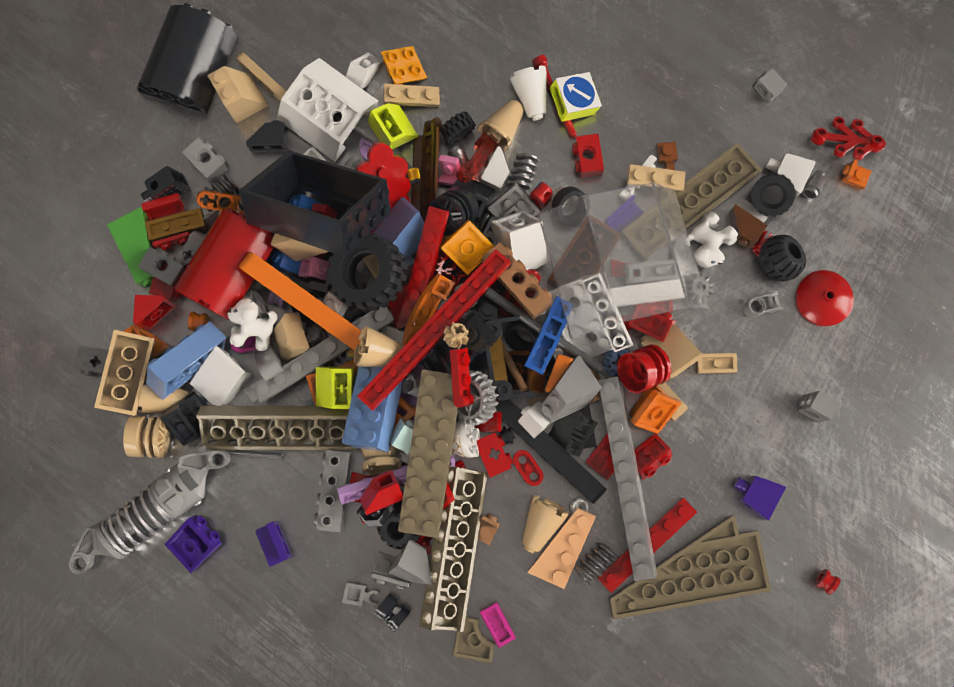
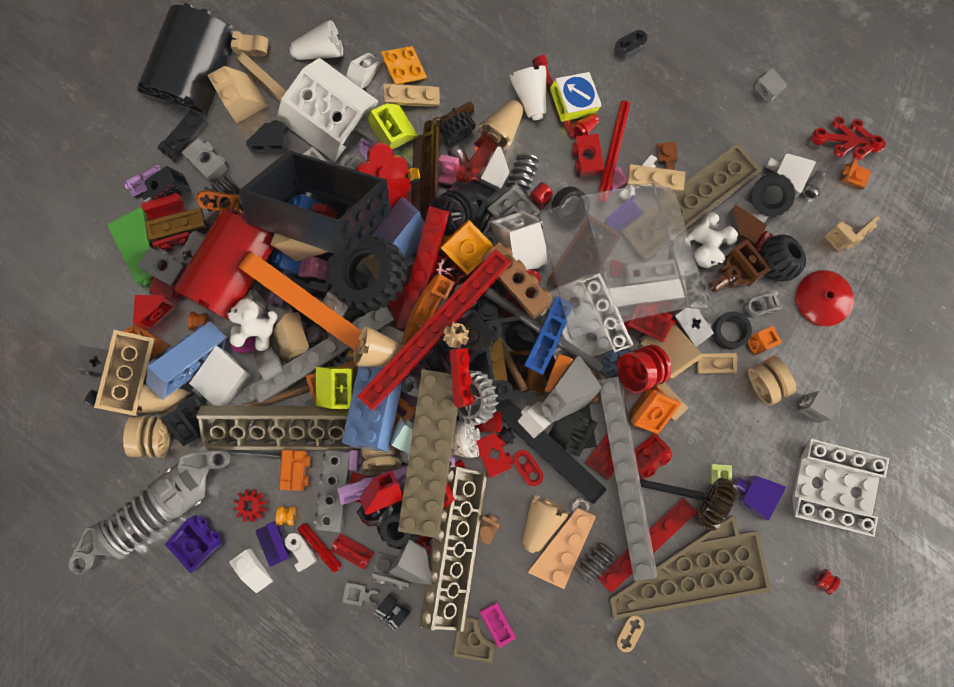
none -> black hinge [84,389,98,406]
none -> lavender hinge [124,164,161,197]
none -> black plate [158,110,207,160]
none -> white slope [229,549,273,593]
none -> tan leg [231,31,269,57]
none -> red gear [233,489,267,522]
none -> medium nougat bar [240,384,310,406]
none -> light orange wheel [276,506,296,526]
none -> orange brick [279,450,311,491]
none -> white leg [285,533,318,572]
none -> white cone [289,20,343,60]
none -> red axle [297,523,341,573]
none -> red hinge [330,533,374,570]
none -> lavender plate [348,450,363,471]
none -> reddish brown axle [440,102,475,125]
none -> red cone [572,113,599,136]
none -> red axle [597,100,630,203]
none -> bright pink tile [610,166,627,192]
none -> black beam [614,30,647,58]
none -> tan beam [616,615,644,652]
none -> black bar [640,479,705,500]
none -> brick [670,301,714,347]
none -> dark brown gear [697,478,738,531]
none -> reddish brown brick [708,239,771,293]
none -> yellowish green tile [710,464,732,484]
none -> black tyre [712,311,752,349]
none -> orange bracket [747,326,782,356]
none -> tan wheel [748,355,797,406]
none -> white slope [792,439,889,537]
none -> tan bracket [824,215,880,252]

